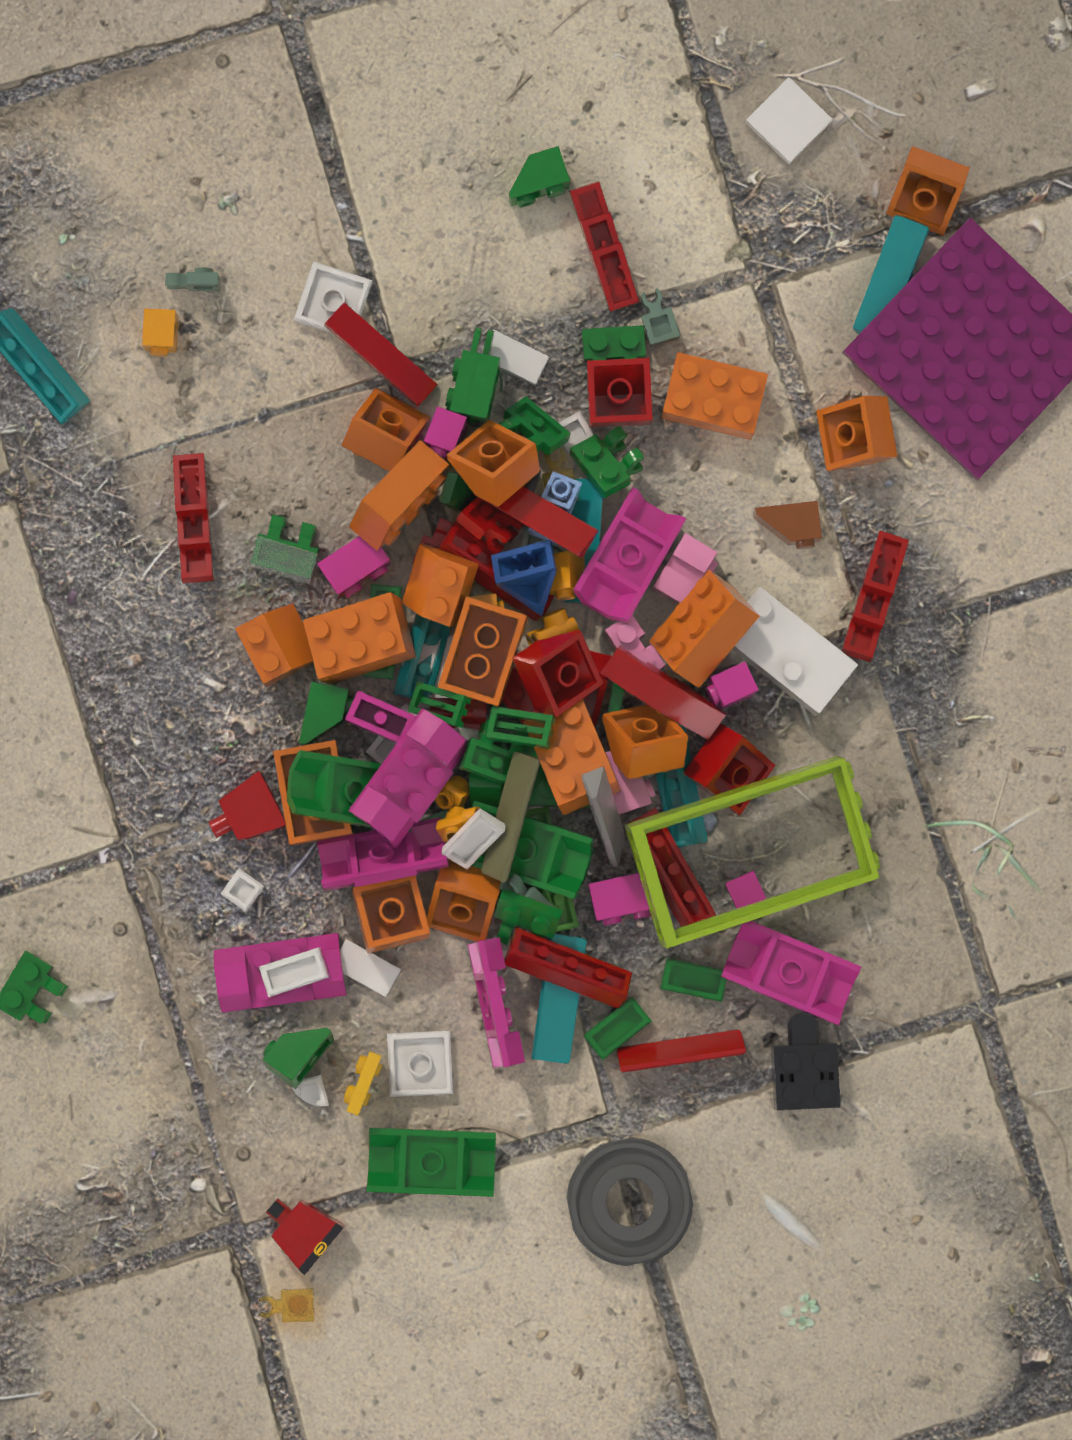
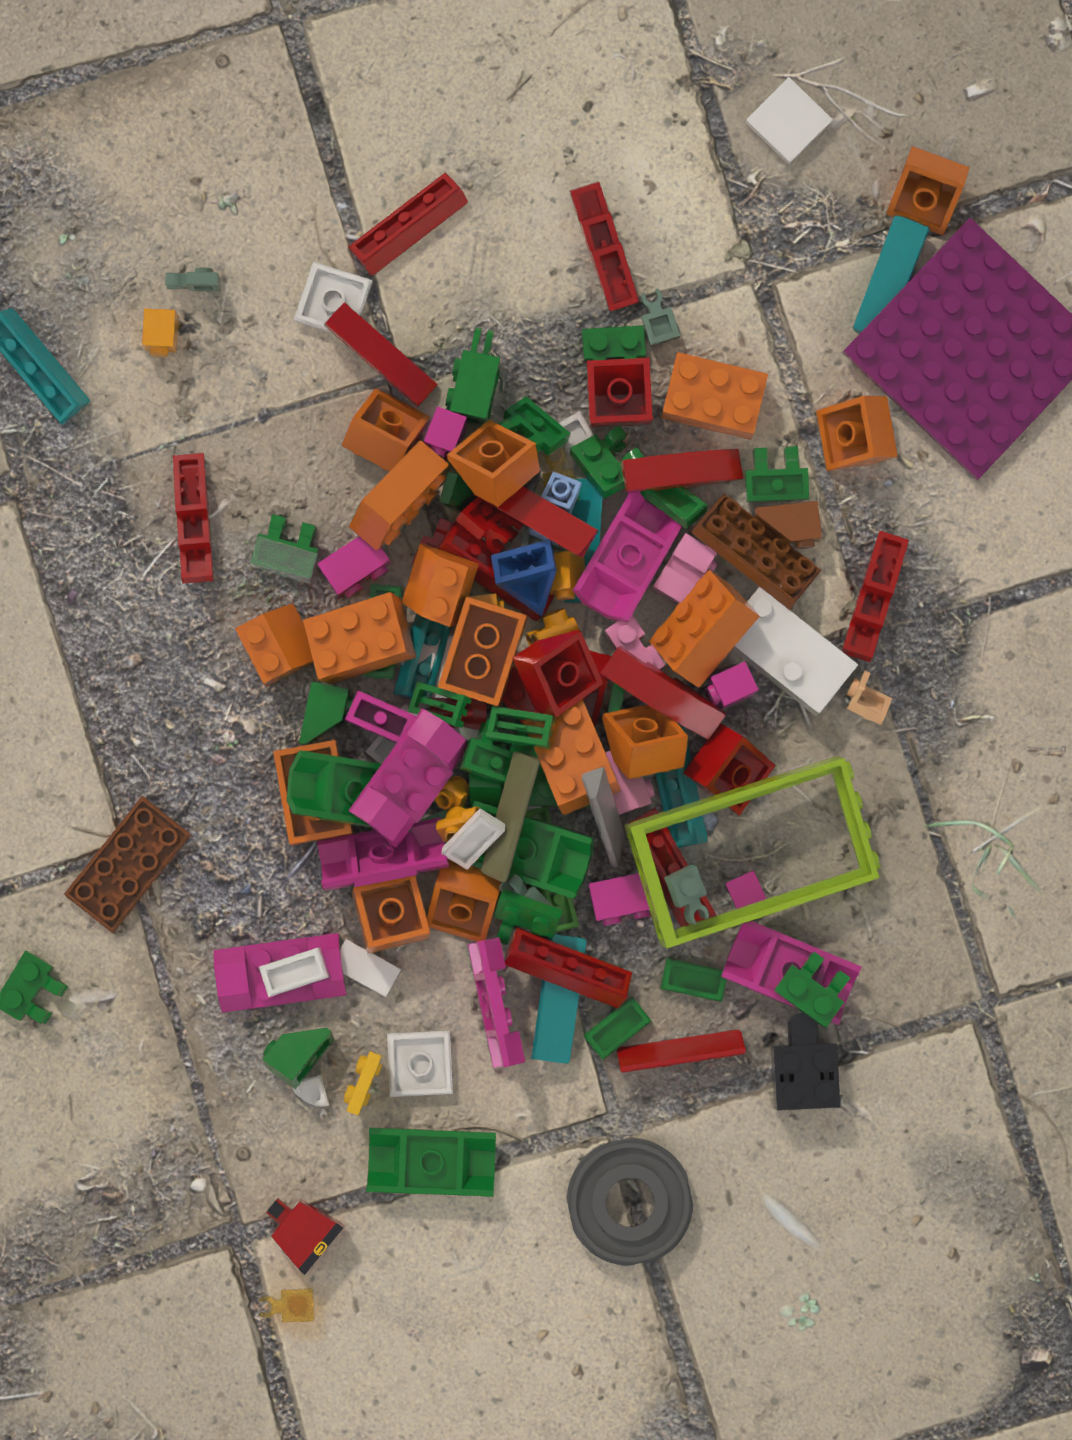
red torso [208,771,286,842] -> none
white tile [221,868,265,912] -> none
white tile [482,330,549,386] -> none
green slope [509,146,570,208] -> none
none -> dark orange tile [63,796,192,933]
none -> red slope [348,172,468,276]
none -> red slope [621,449,744,493]
none -> green tile [640,487,708,529]
none -> sand green plate [664,865,709,925]
none -> dark orange tile [691,494,821,610]
none -> green plate [745,446,809,503]
none -> green plate [774,952,850,1028]
none -> light nougat bracket [846,671,892,725]

